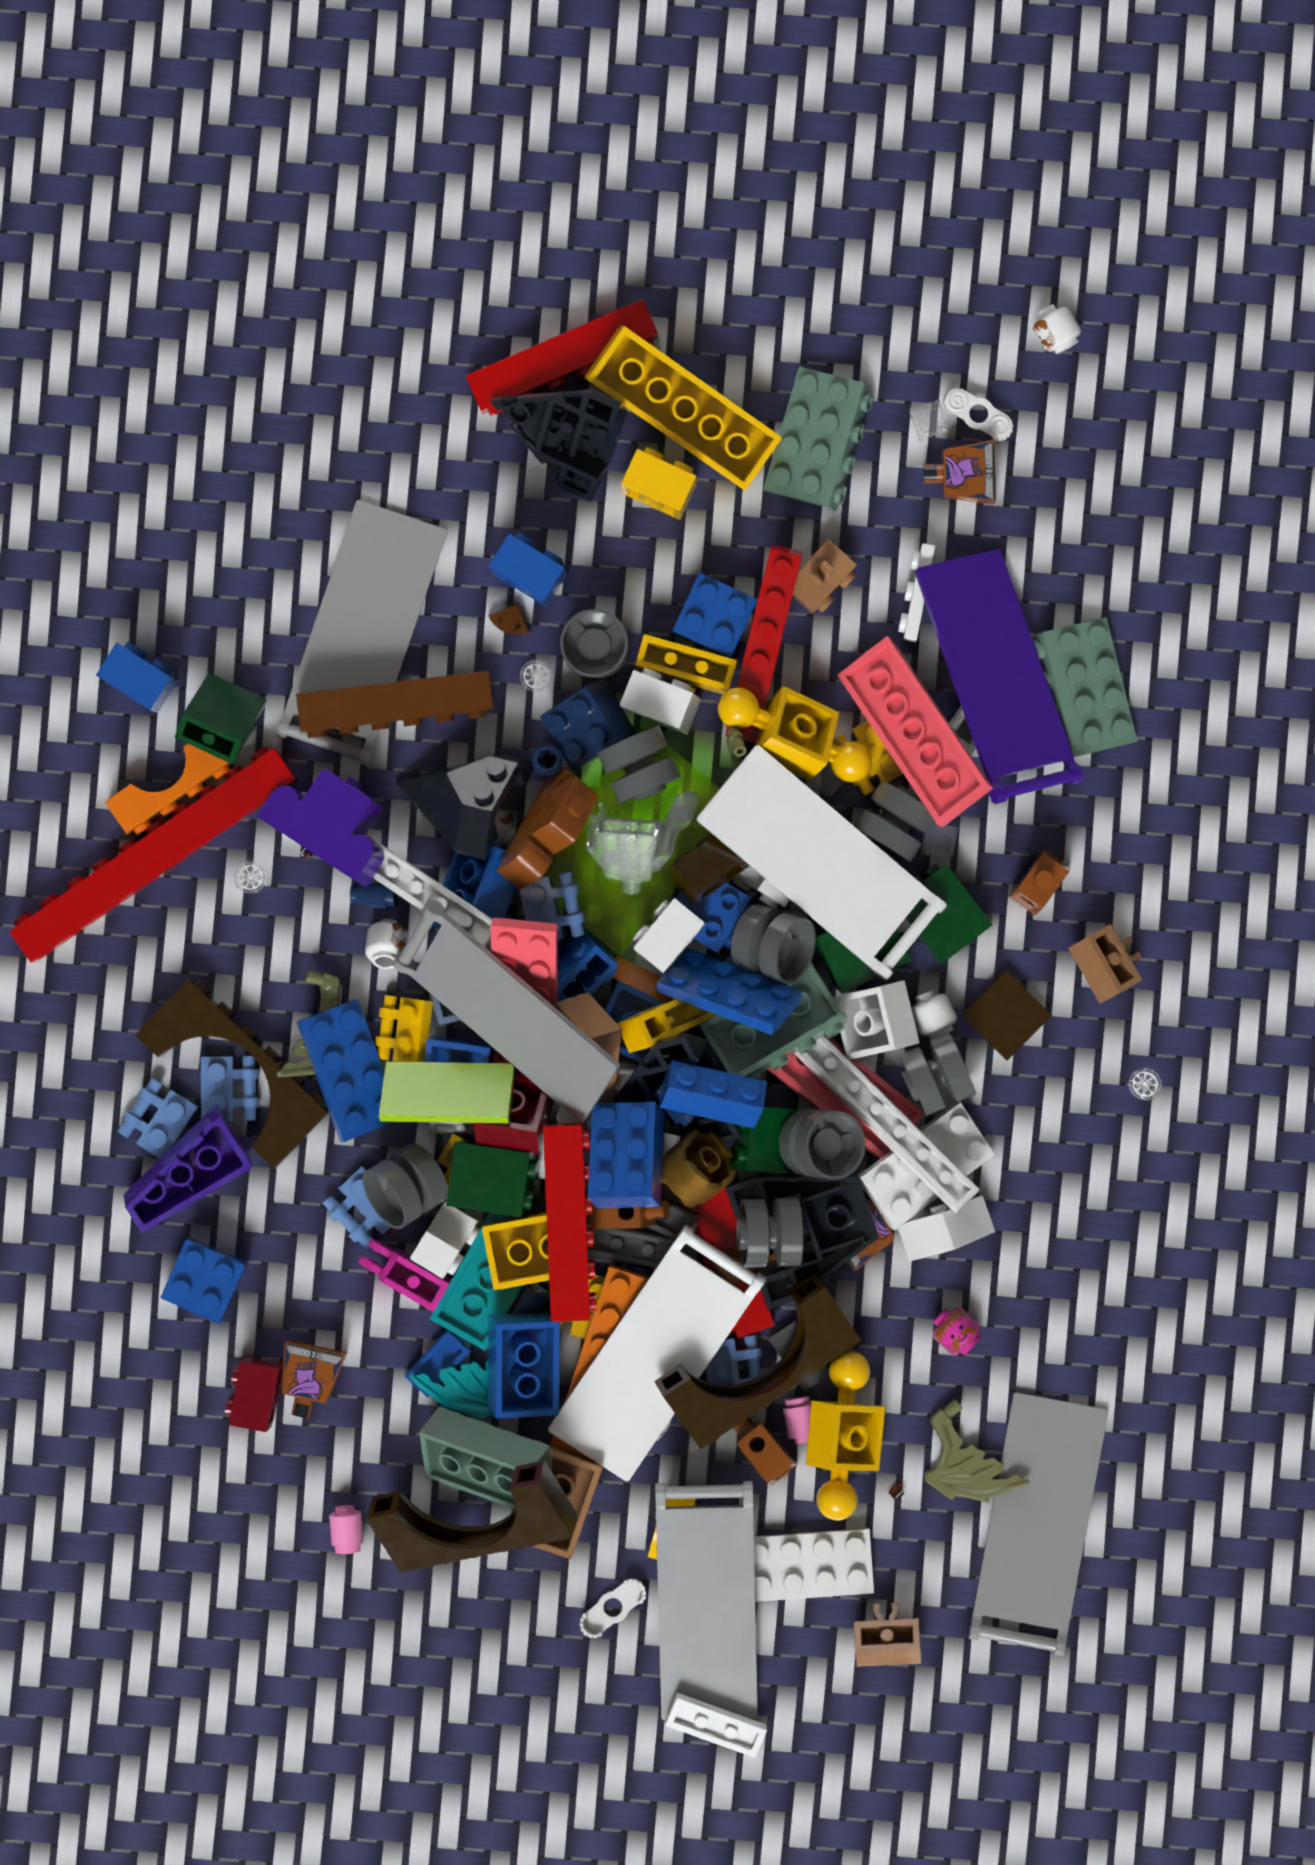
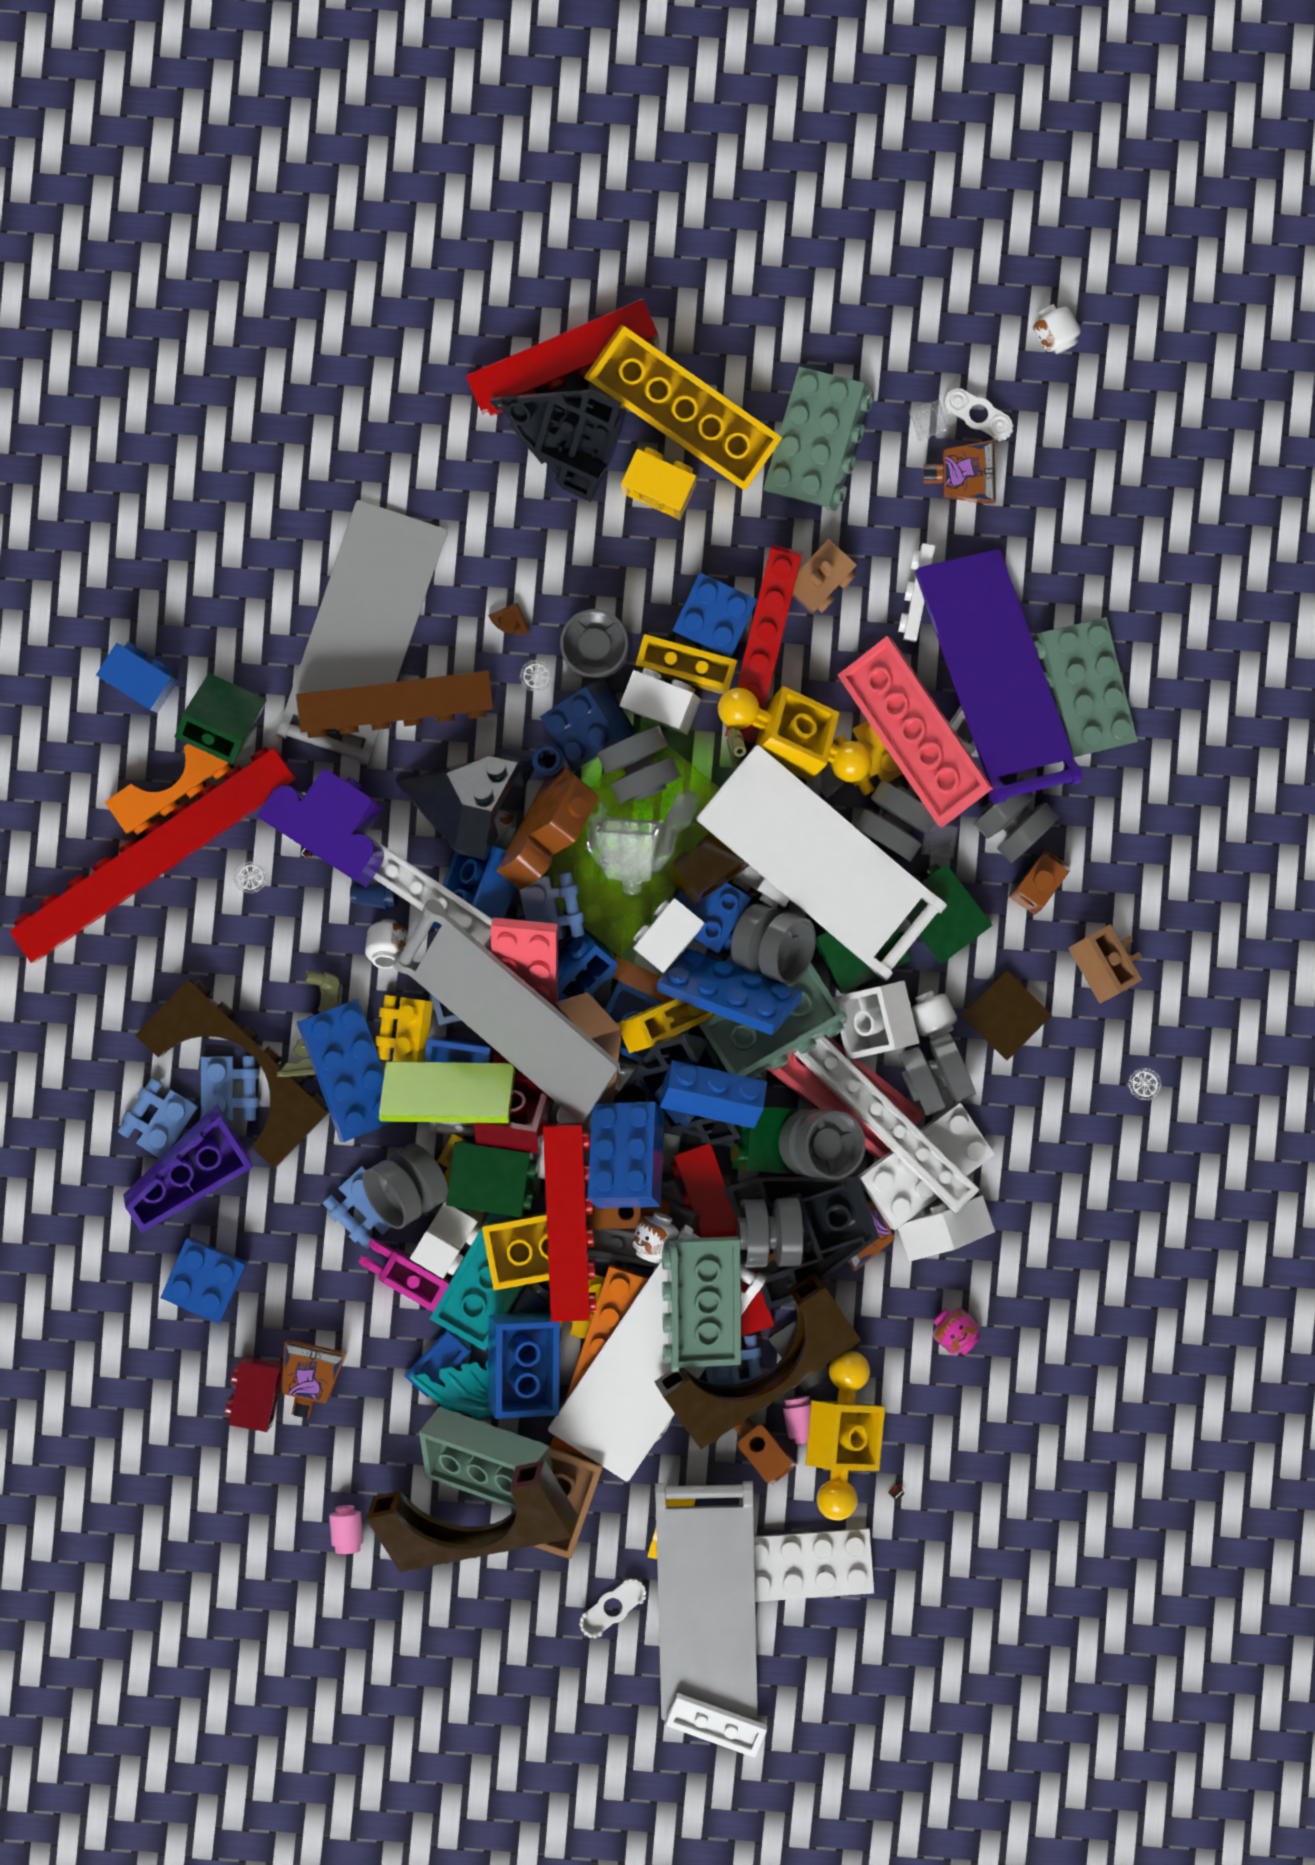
blue brick [488,533,567,607] -> none
pearl gold brick [662,1130,736,1208] -> none
medium nougat brick [854,1603,921,1667] -> none
olive animal [925,1399,1030,1502] -> none
light grey flag [968,1392,1108,1656] -> none
none -> white head [632,1212,679,1263]
none -> sand green bracket [662,1236,741,1372]
none -> dark grey wheel [973,777,1060,863]

